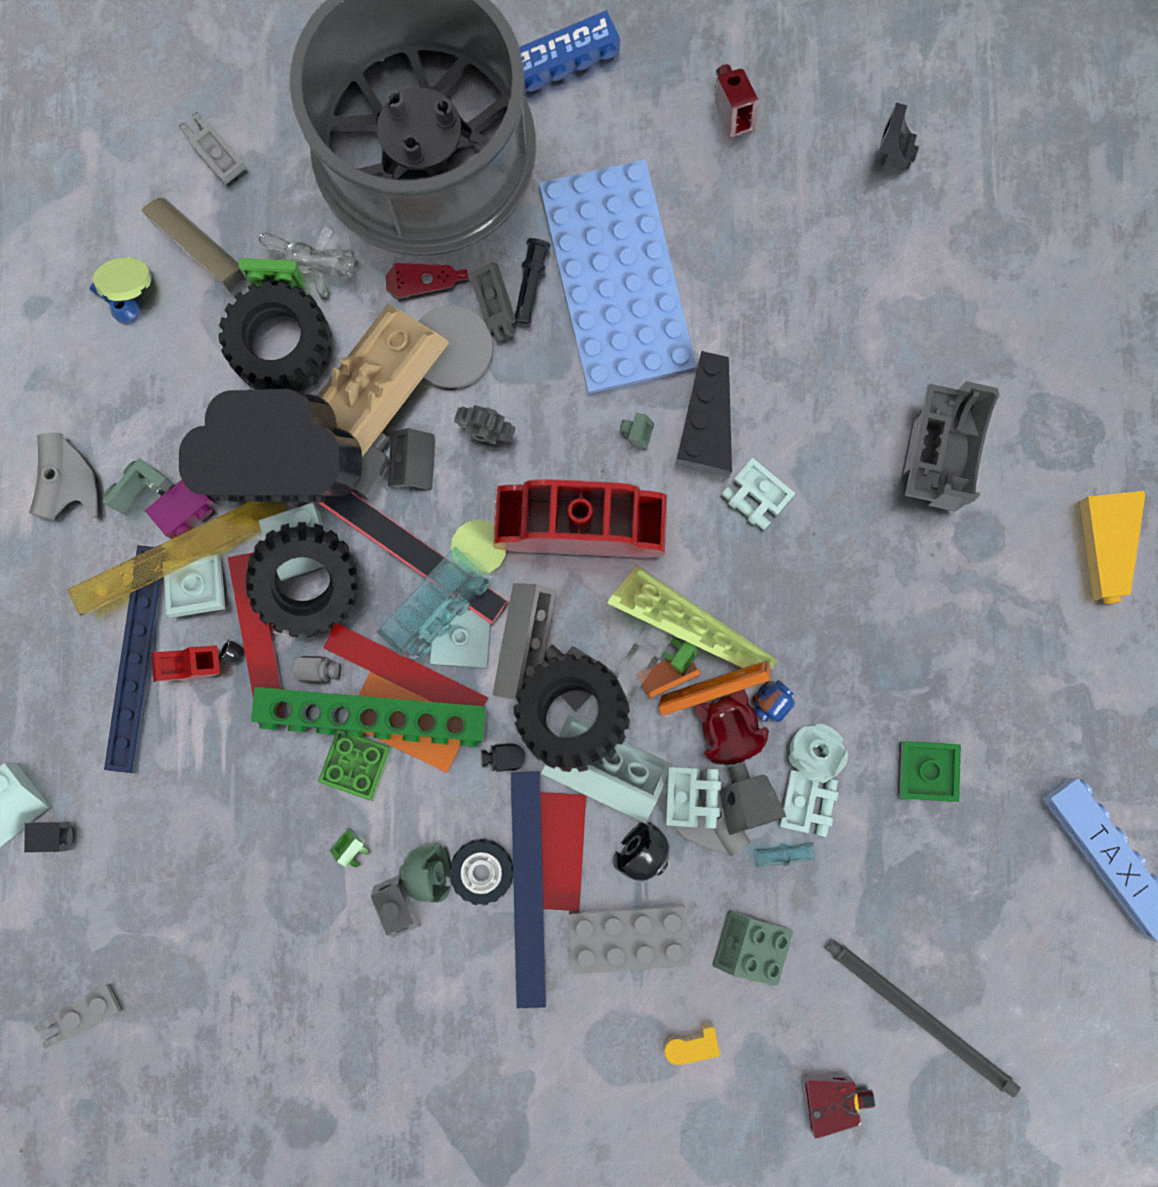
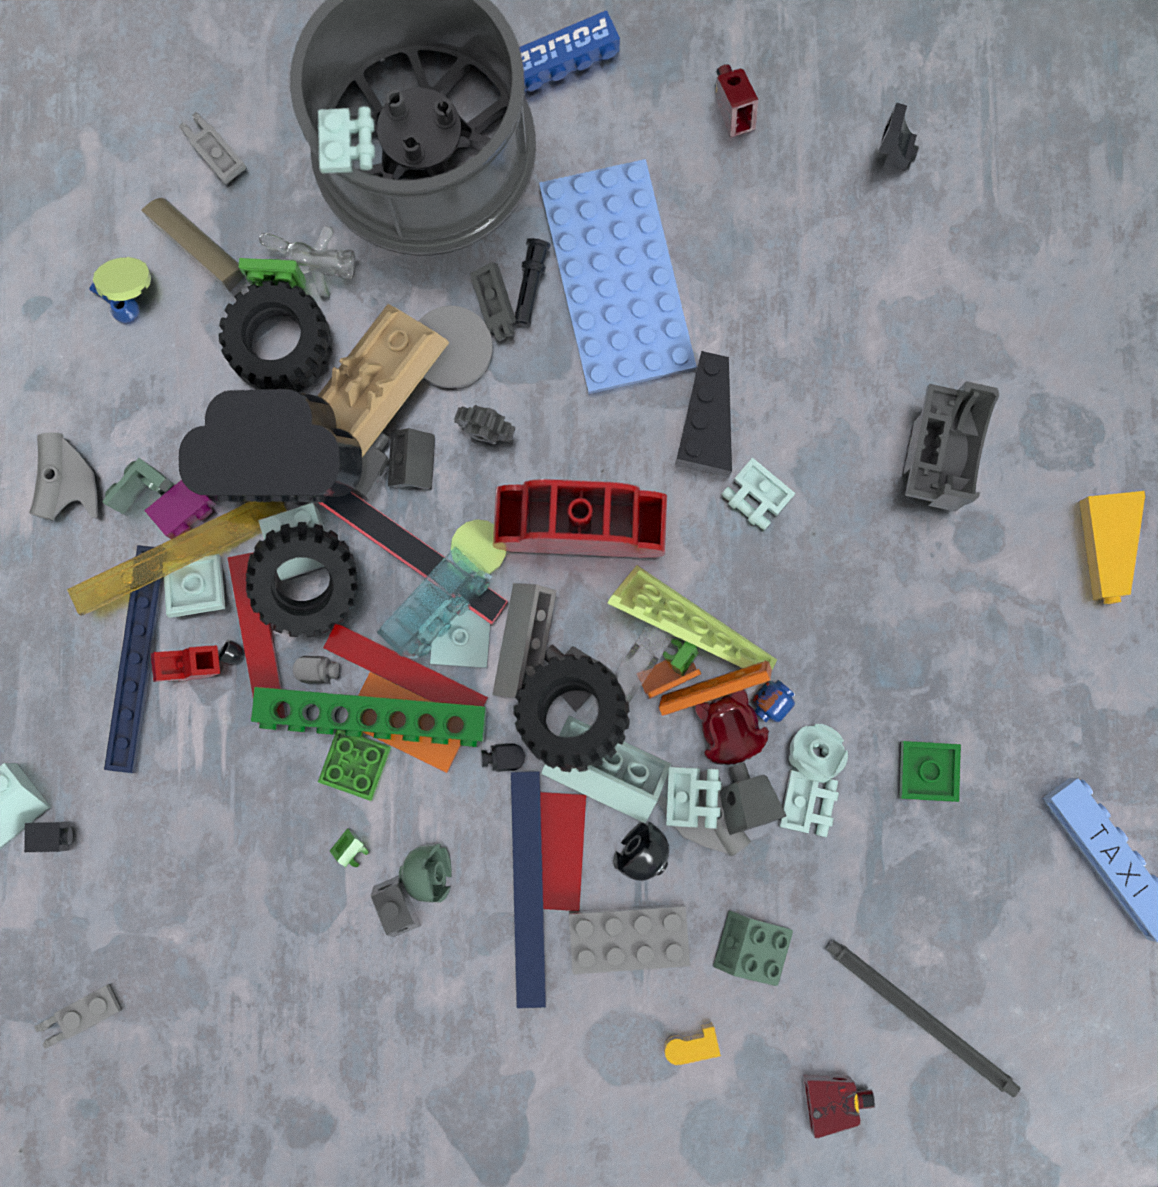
dark red piece [385,263,468,299] -> none
black wheel [449,839,513,905] -> none
sand green tile [619,413,654,449] -> none
clear light blue pin [755,842,815,868] -> none
none -> light aqua plate [318,107,375,173]

